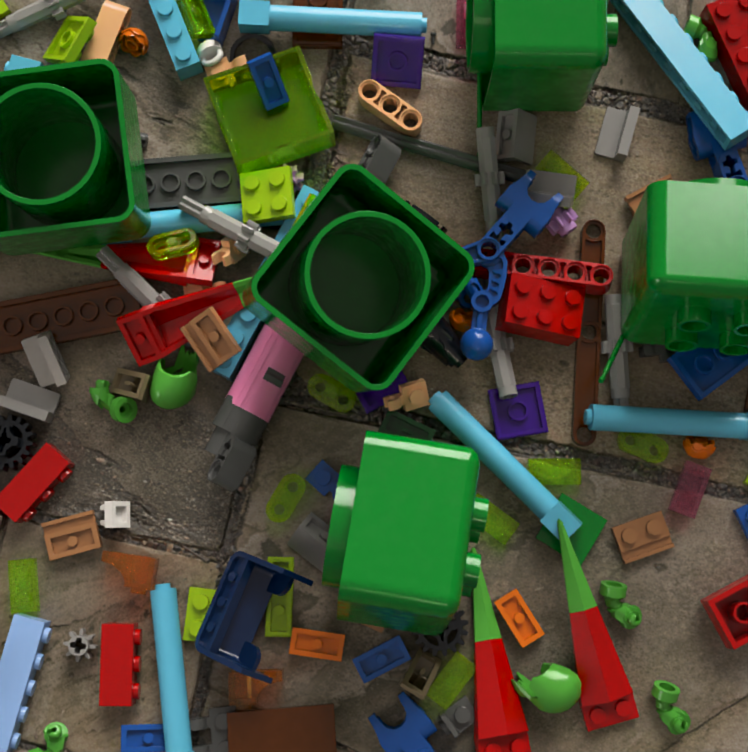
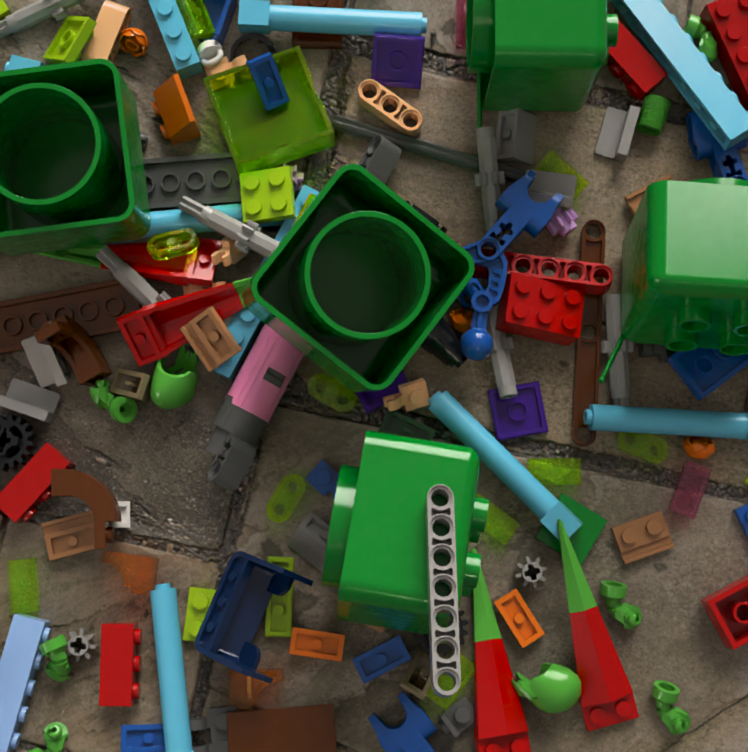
none -> reddish brown arch [34,314,112,386]
none -> bright green arm [39,634,71,682]
none -> reddish brown arch [51,469,122,549]
none -> orange slope [151,73,201,146]
none -> light grey beam [425,484,461,698]
none -> light grey gear [514,556,548,588]
none -> red brick [607,19,668,101]
none -> bright green piece [635,95,671,136]

